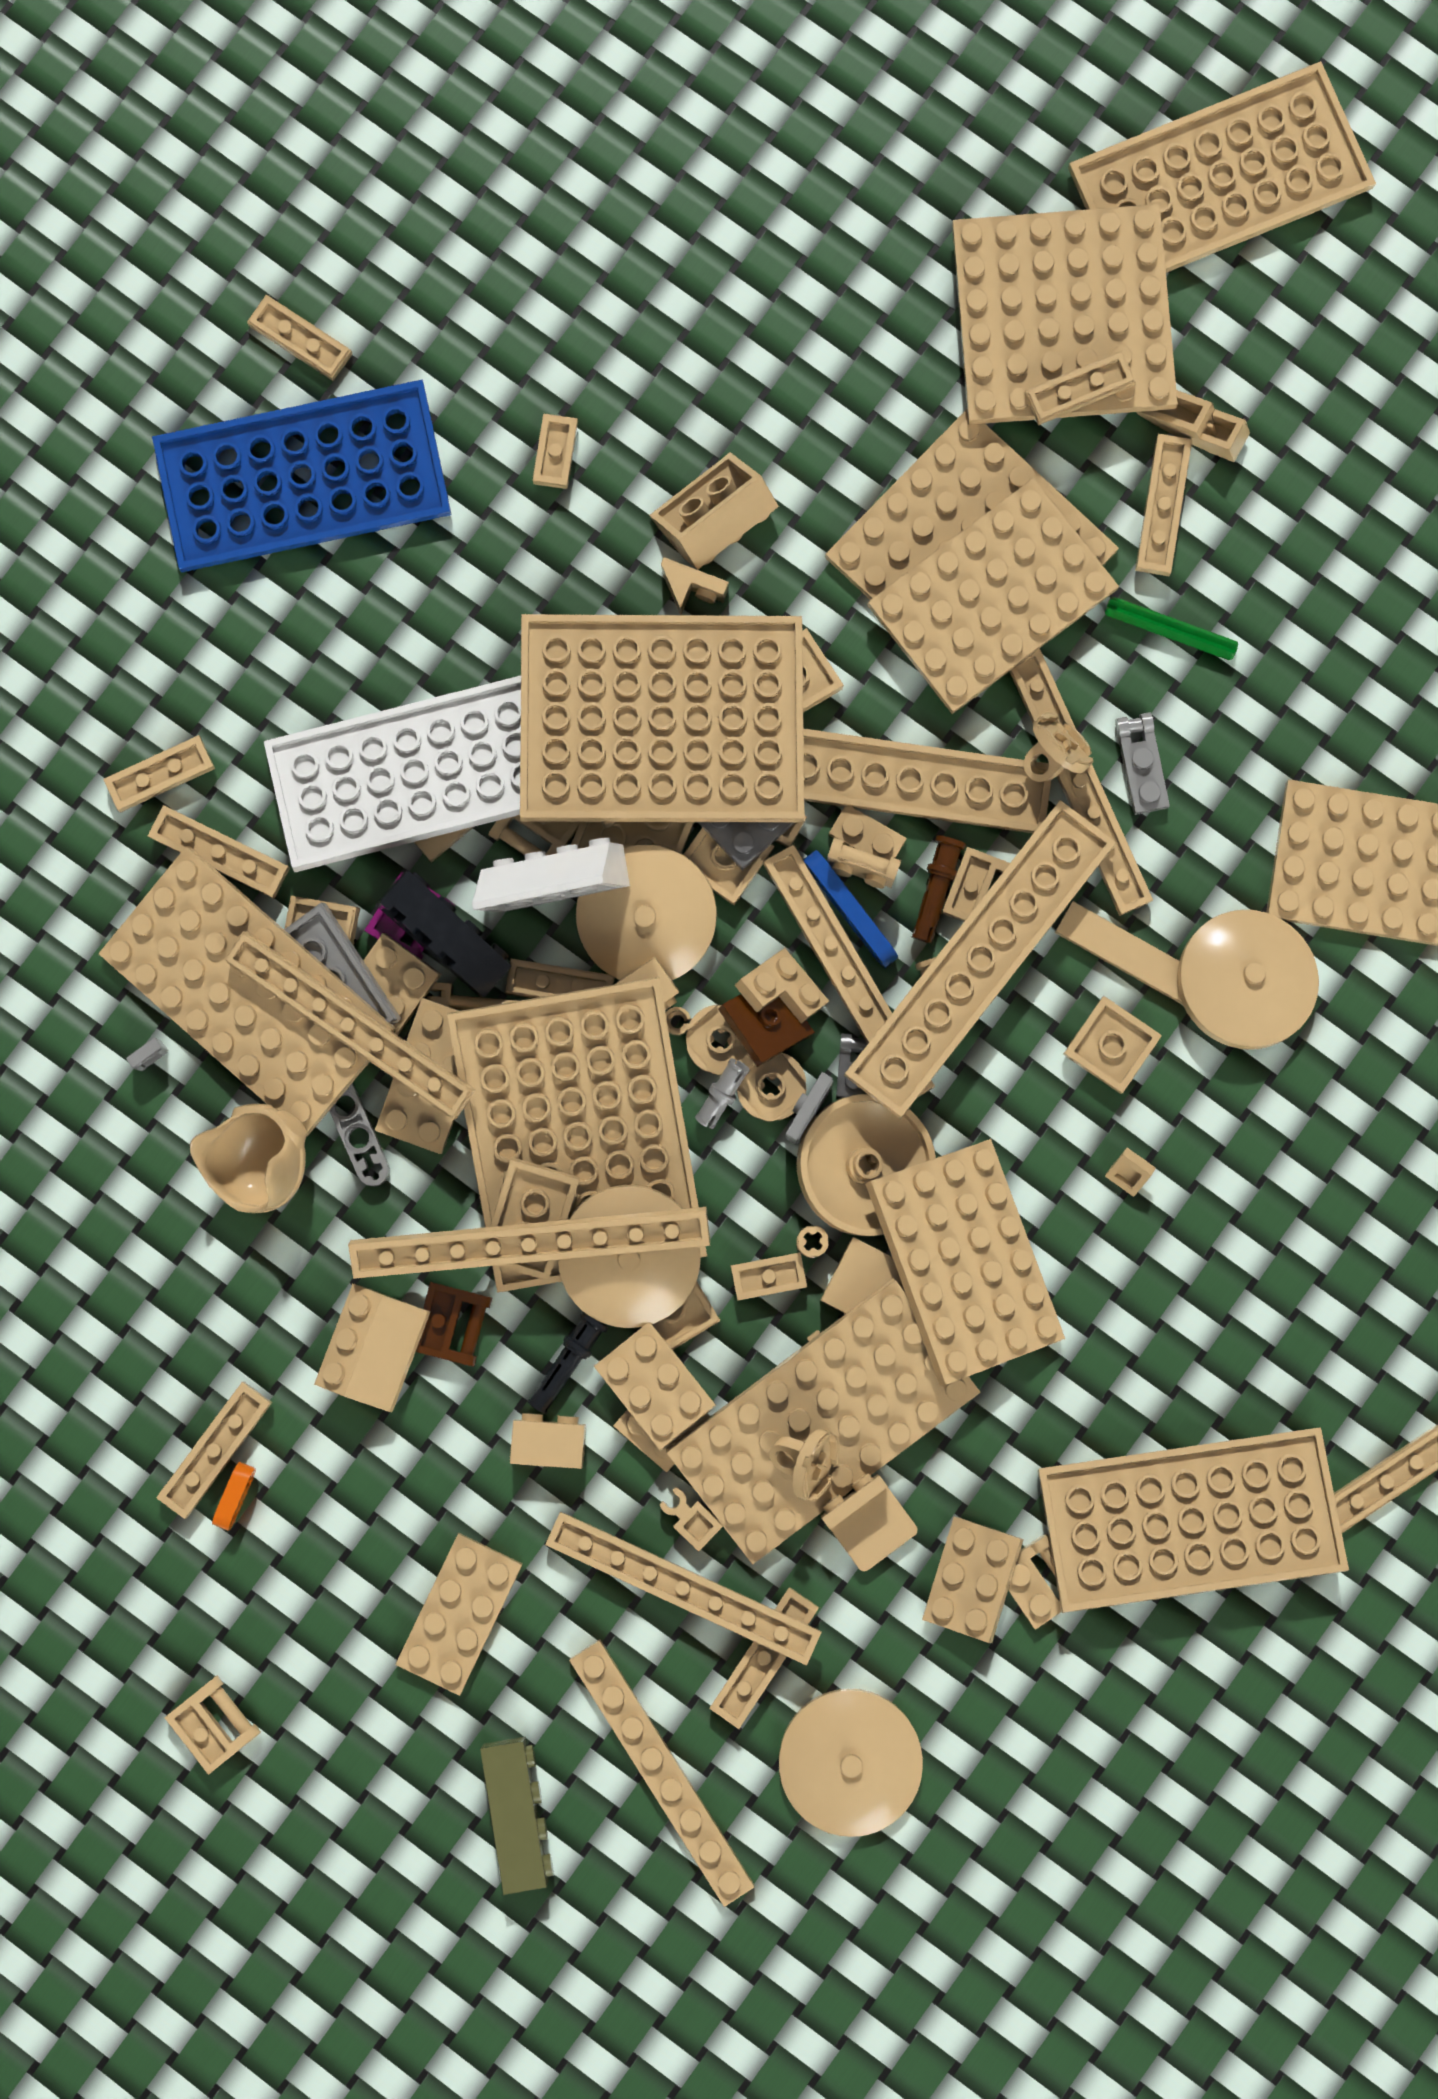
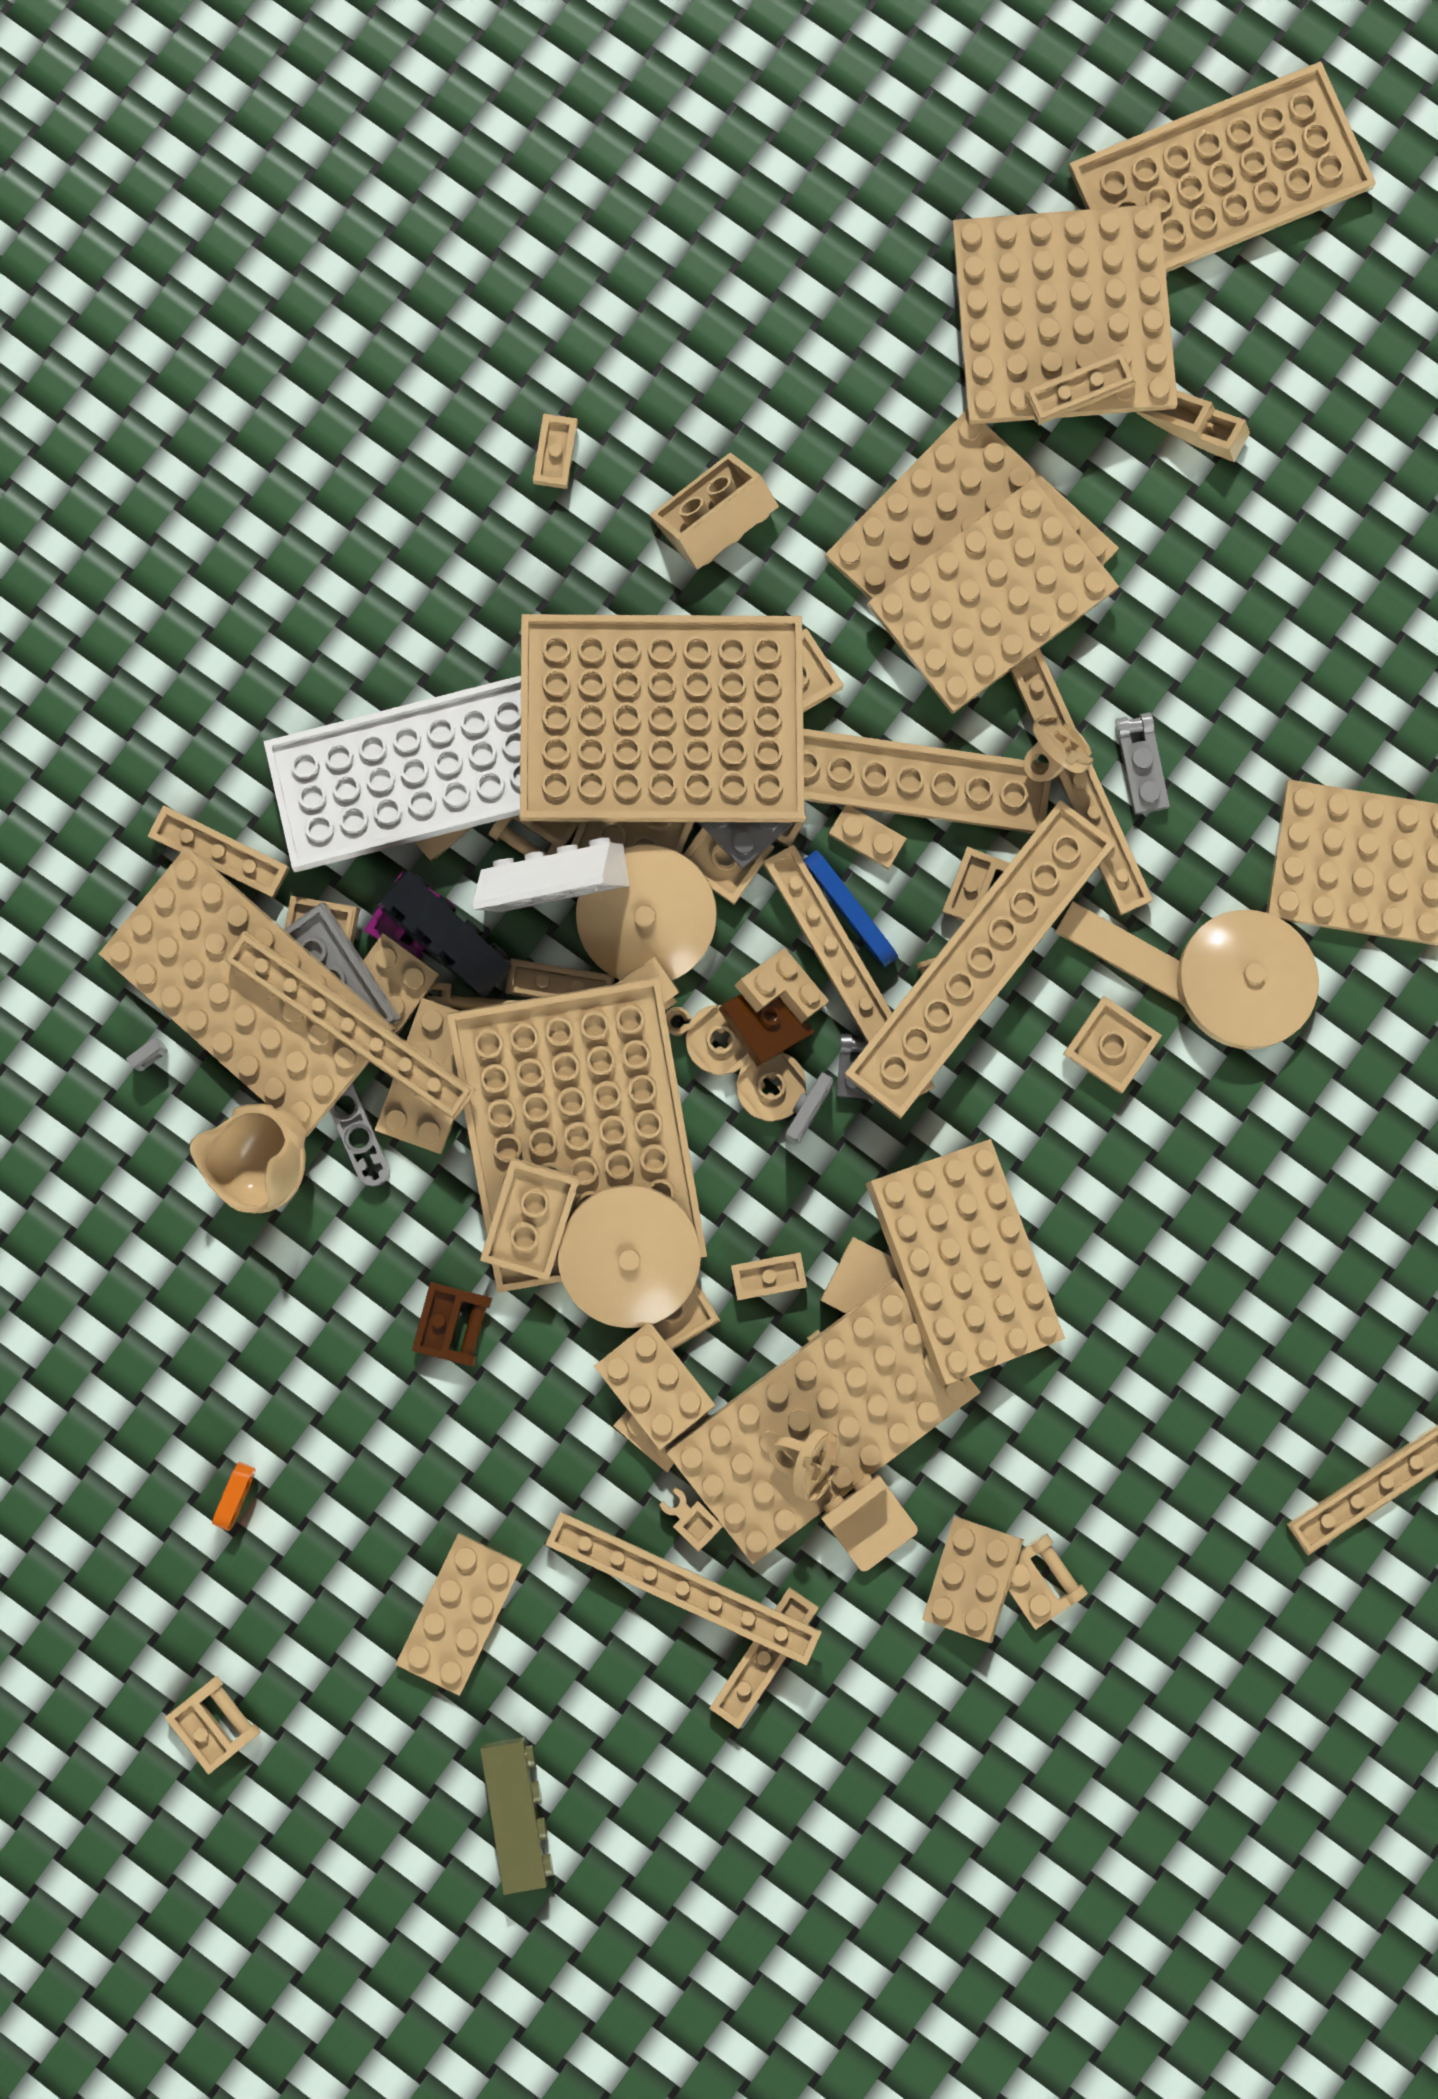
tan plate [103,735,215,813] -> none
blue piece [152,379,452,573] -> none
tan plate [156,1382,273,1519] -> none
tan tile [247,295,353,381] -> none
tan slope [314,1283,430,1413] -> none
tan plate [348,1207,710,1279] -> none
tan brick [510,1413,586,1469] -> none
black pin [527,1311,609,1414] -> none
tan plate [569,1639,755,1907] -> none
tan slope [661,557,729,615] -> none
light grey pin [695,1058,750,1129] -> none
tan dish [779,1689,923,1837] -> none
tan bush [796,1226,828,1258] -> none
tan dish [797,1094,936,1236] -> none
tan plate [827,838,901,889] -> none
reddish brown pin [911,835,966,944] -> none
tan plate [1038,1427,1349,1613] -> none
green axle [1105,596,1238,660] -> none
tan plate [1105,1148,1156,1197] -> none
tan plate [1135,434,1192,576] -> none

